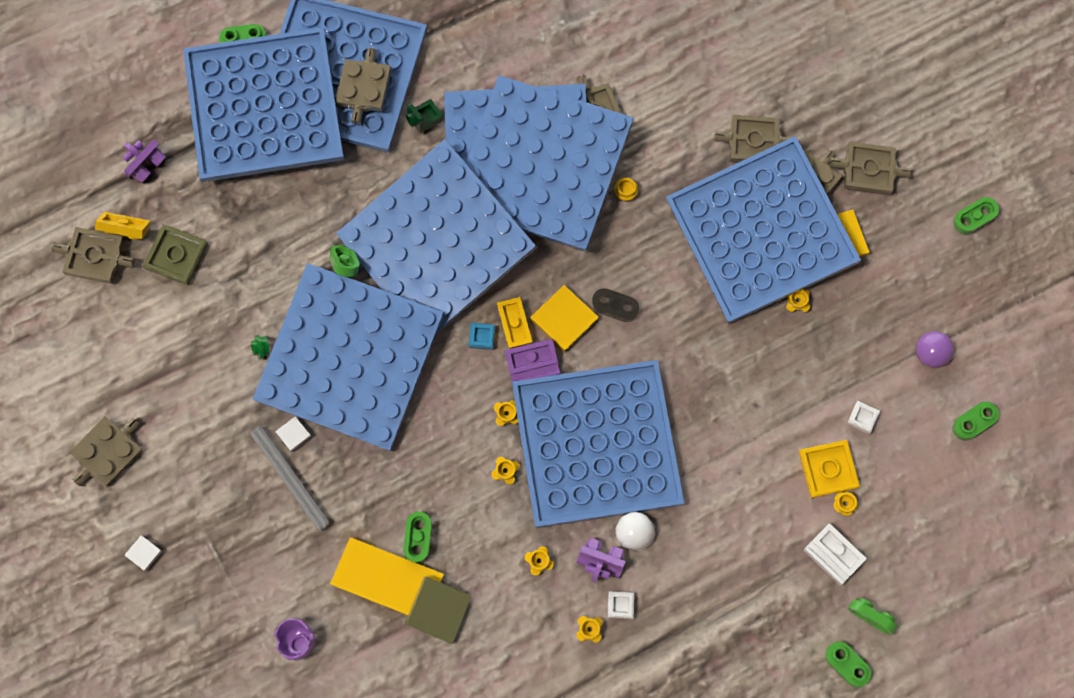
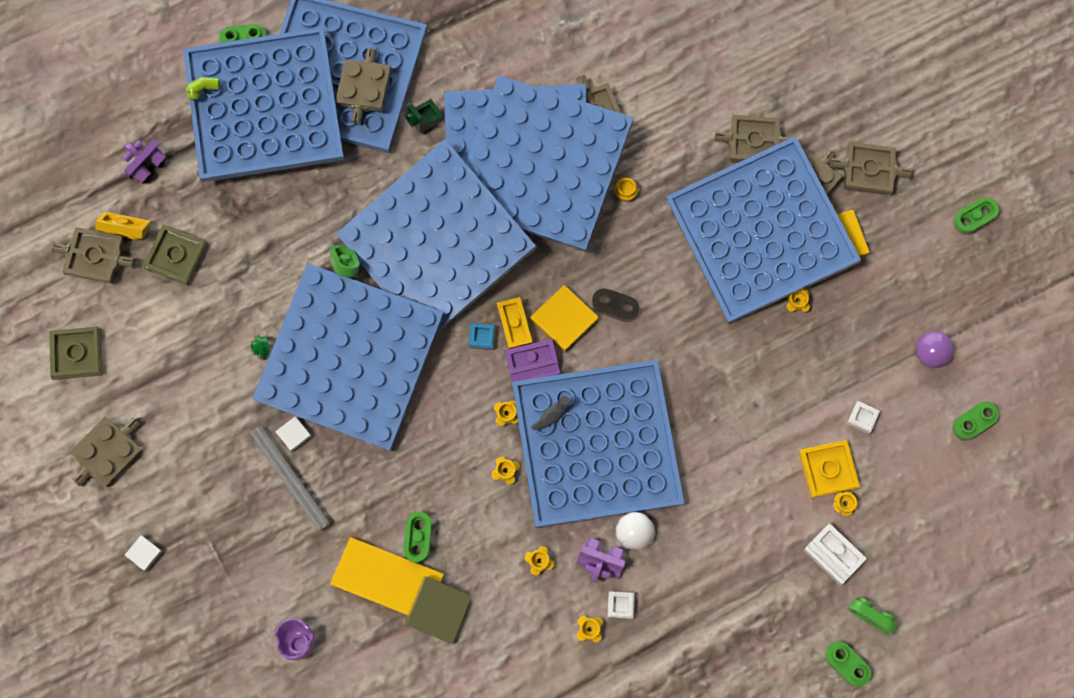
none -> olive tile [49,326,102,380]
none -> lime arm [186,77,220,100]
none -> dark grey bar [531,396,569,430]

